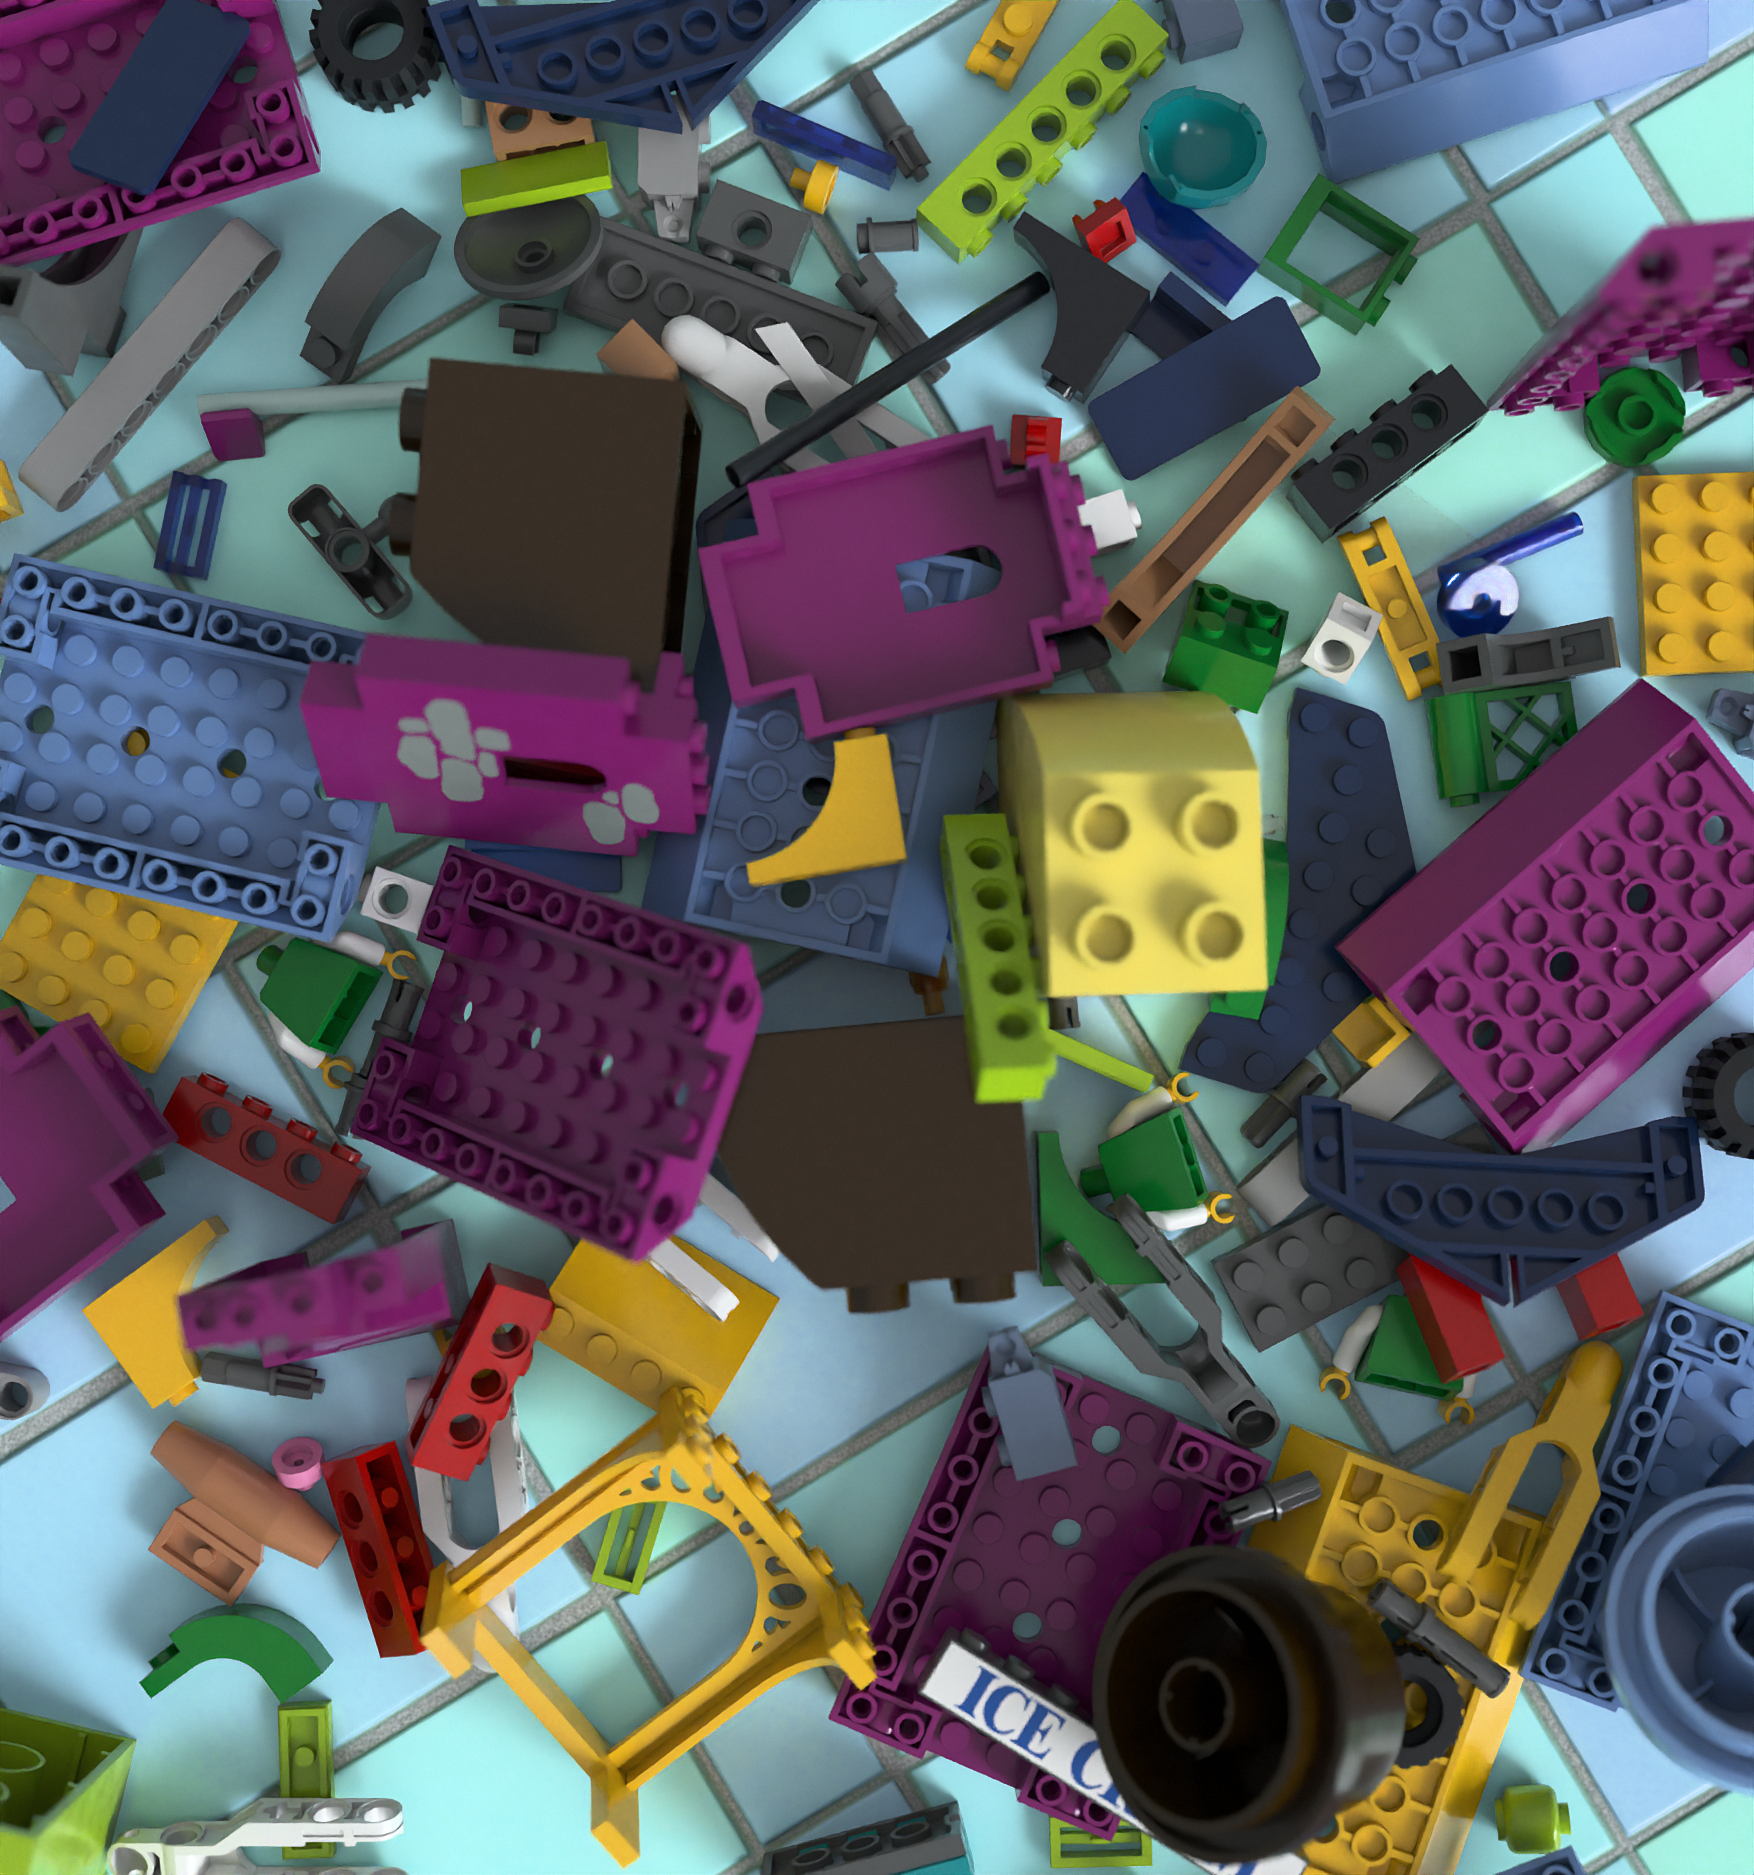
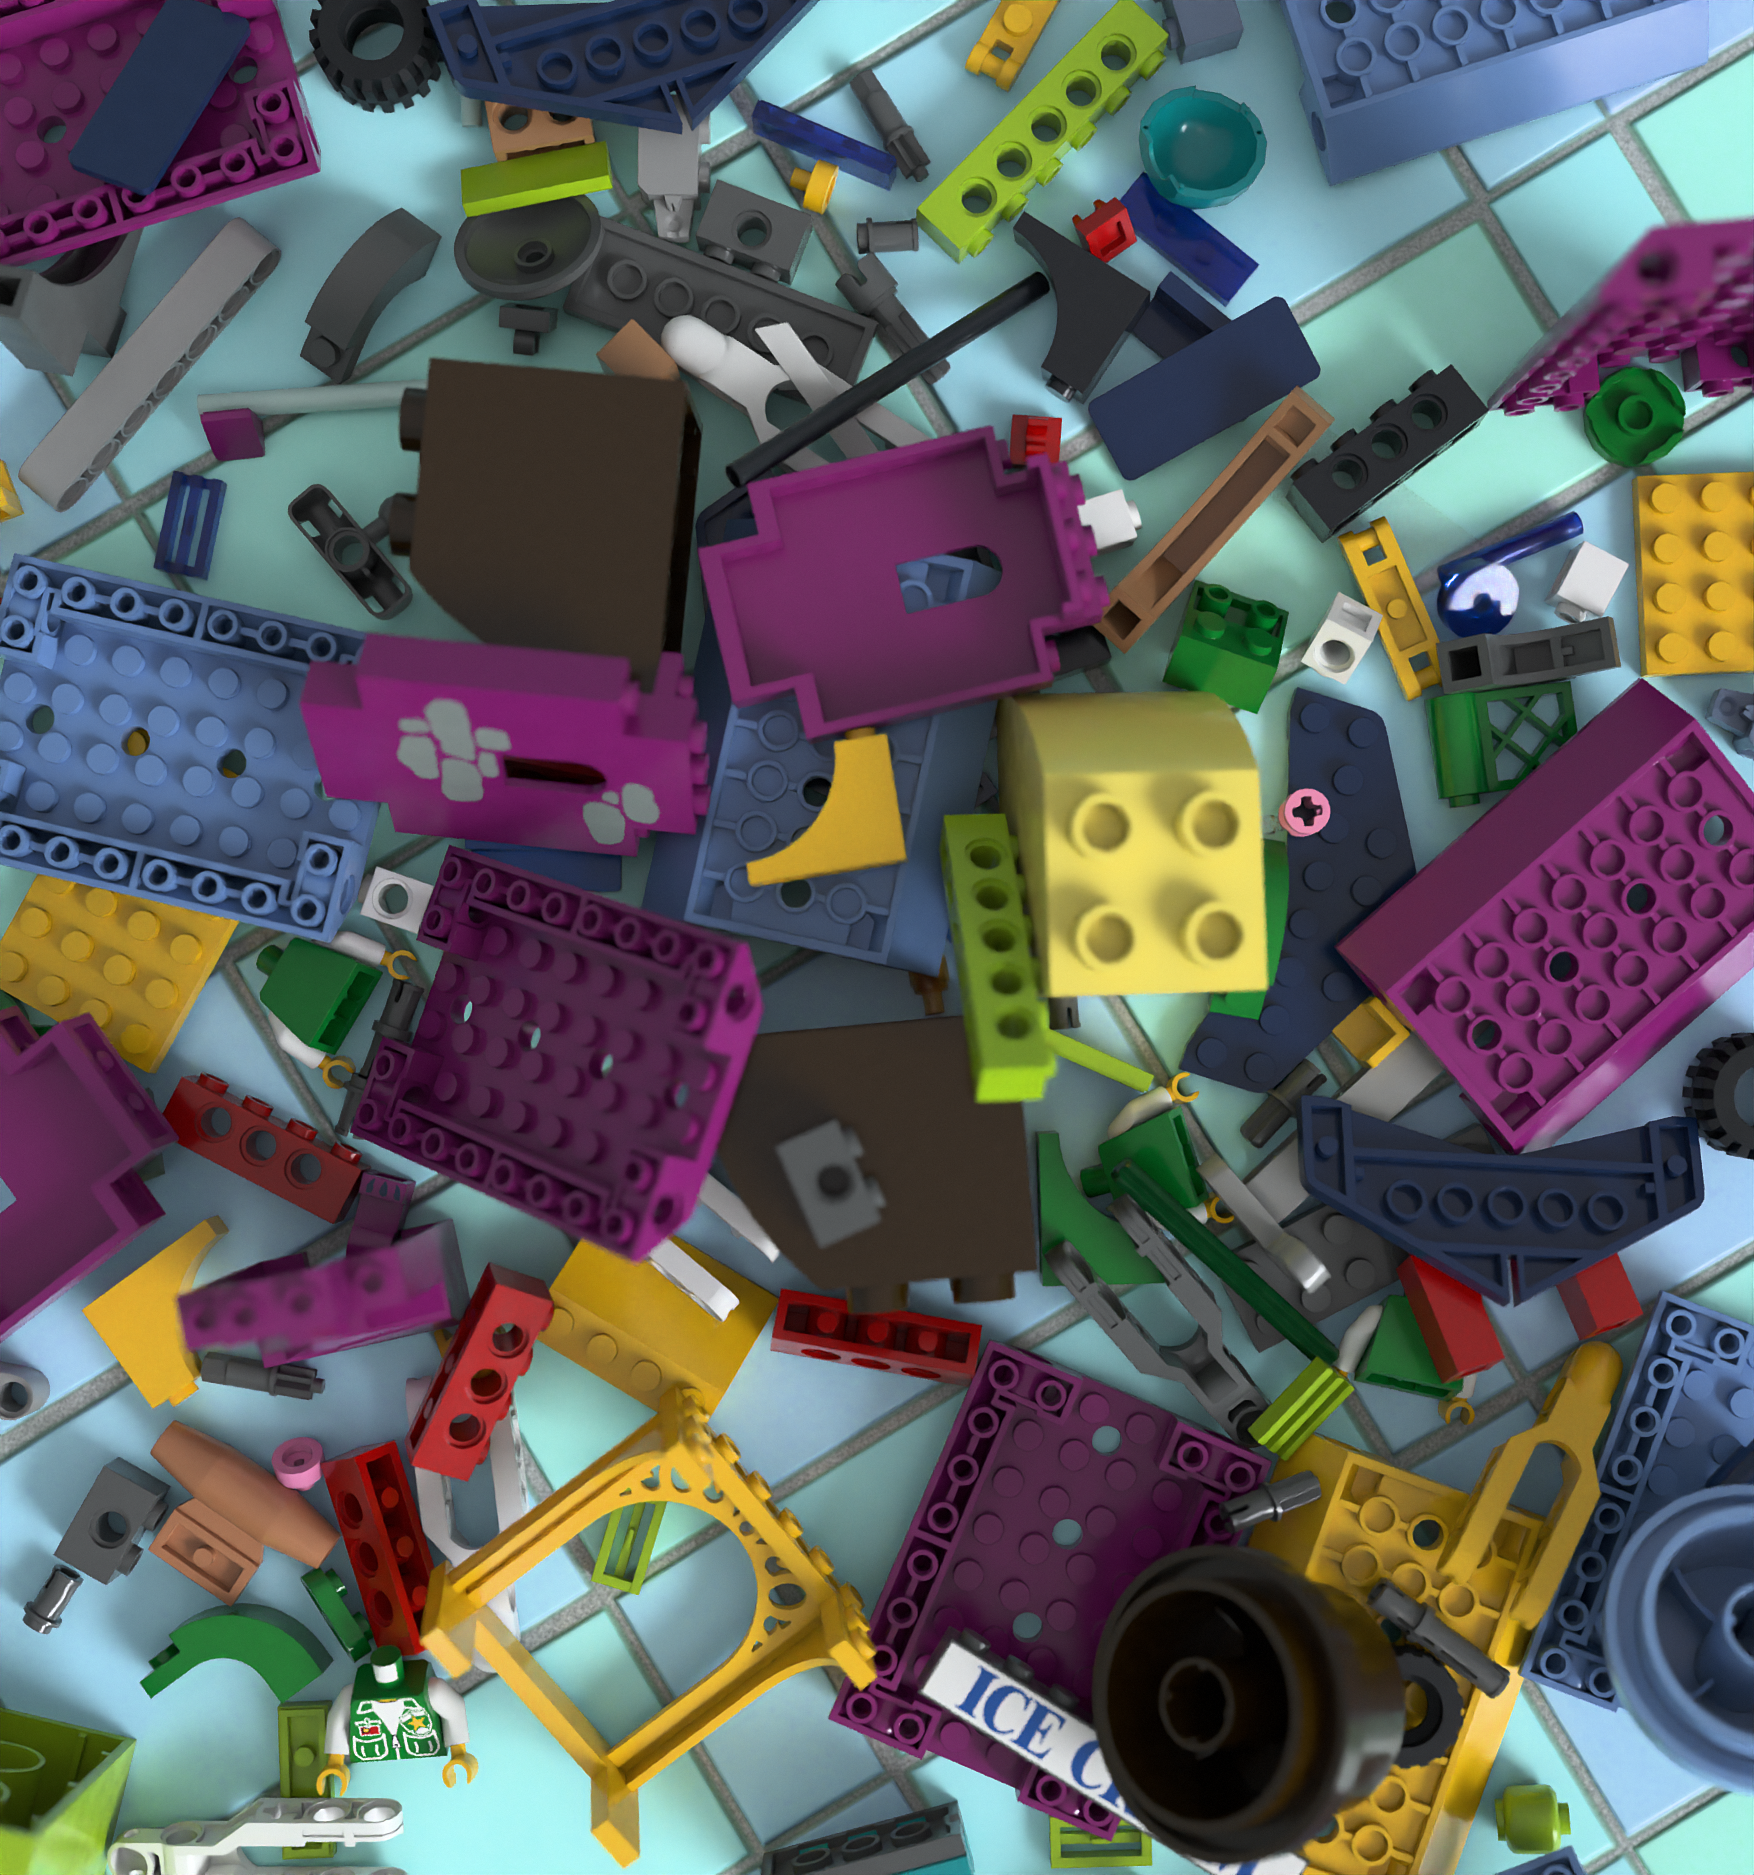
sand blue hinge [981,1326,1078,1481] -> none
green window [1256,173,1420,336] -> none
none -> dark grey pin [22,1564,84,1634]
none -> dark grey brick [53,1457,171,1585]
none -> green plate [300,1567,374,1663]
none -> torso [316,1645,479,1796]
none -> magenta leg [345,1170,417,1257]
none -> red brick [770,1288,982,1387]
none -> dark grey brick [776,1118,886,1248]
none -> dark green axle [1111,1158,1340,1366]
none -> light grey beam [1196,1153,1330,1294]
none -> lime tile [1247,1356,1355,1461]
none -> bright pink bush [1278,788,1330,837]
none -> white brick [1544,541,1629,624]

